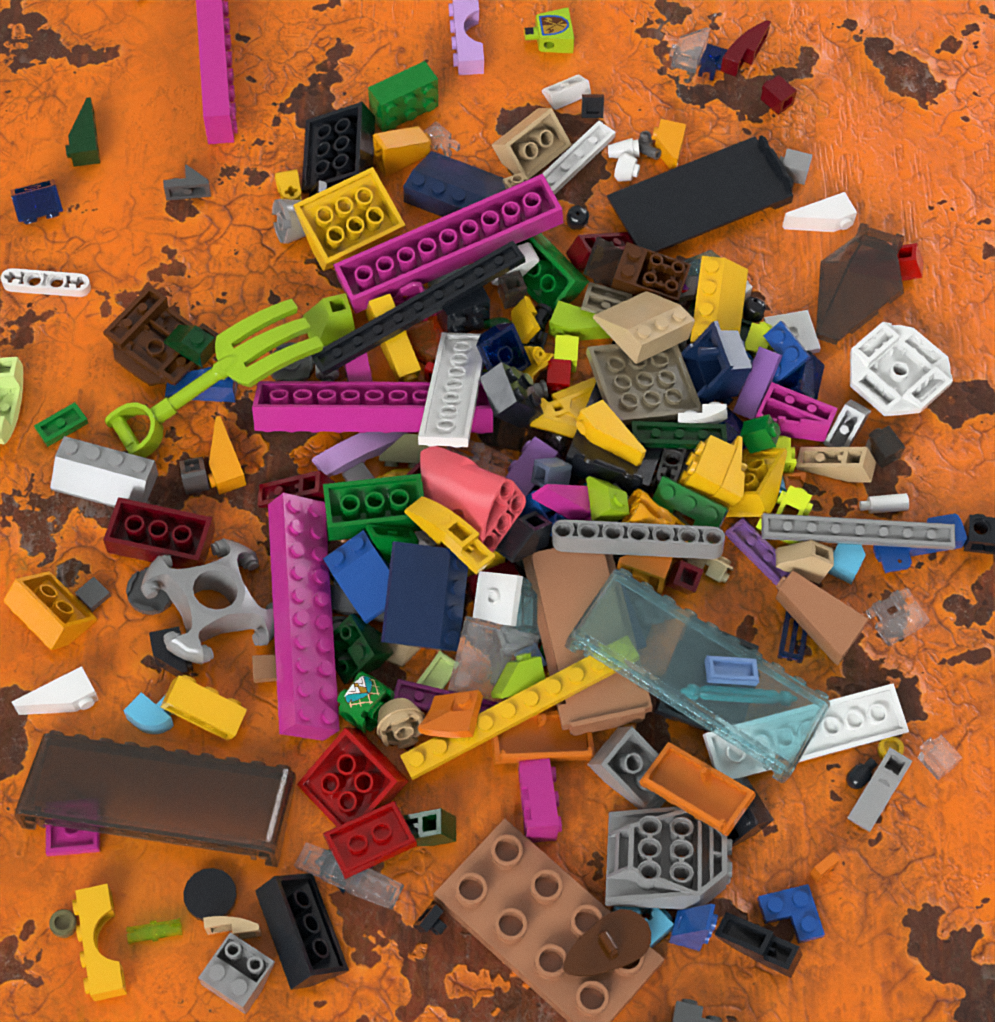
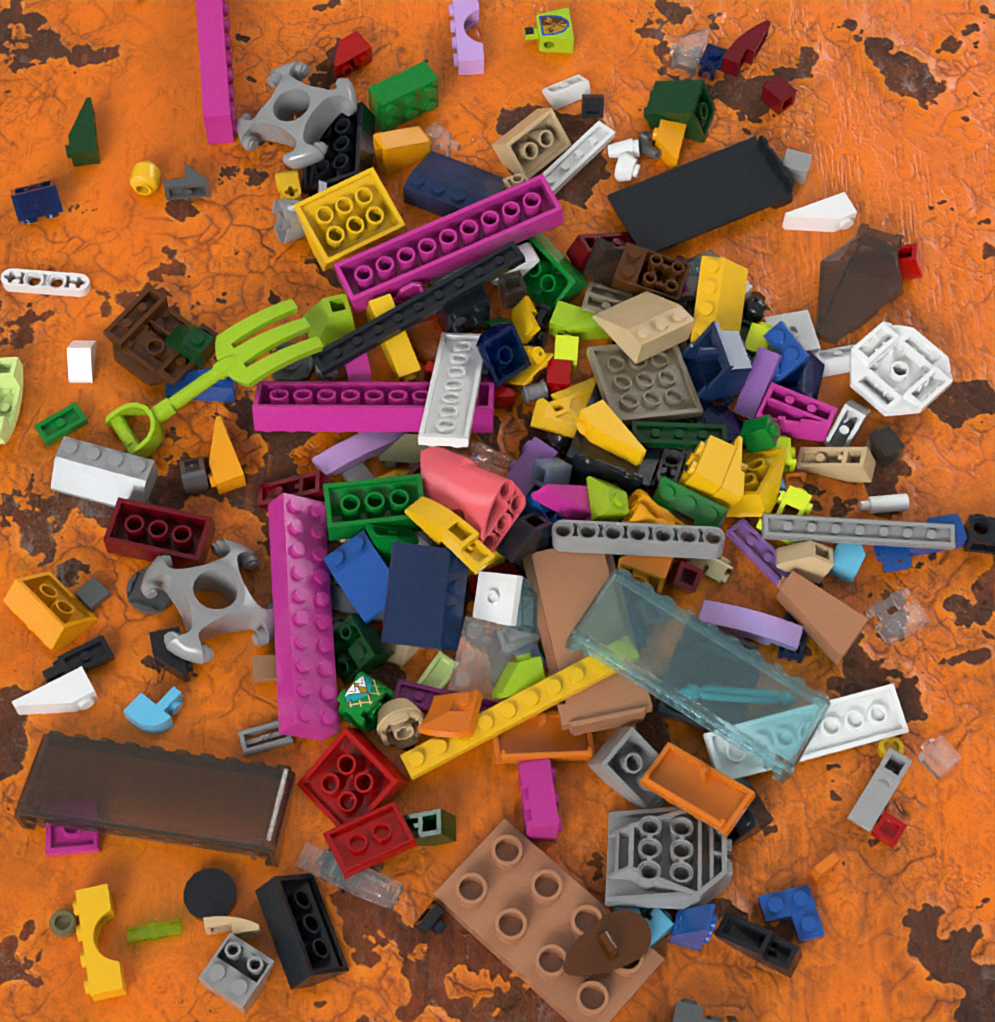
yellow brick [160,675,247,741] -> none
black brick [480,362,544,428] -> none
clear smoke piece [483,416,527,452] -> none
black piece [566,205,589,230] -> none
white slope [678,402,728,424] -> none
medium blue tile [705,655,759,686] -> none
black cylinder [846,758,877,789] -> none
none -> black hinge [42,635,115,684]
none -> white slope [67,340,97,383]
none -> yellow head [130,161,161,195]
none -> light grey piece [237,61,357,169]
none -> light grey tile [237,720,294,758]
none -> red slope [334,31,372,80]
none -> dark green slope [644,79,716,142]
none -> lavender slope [697,600,804,651]
none -> white slope [812,344,856,377]
none -> red plate [870,811,907,849]

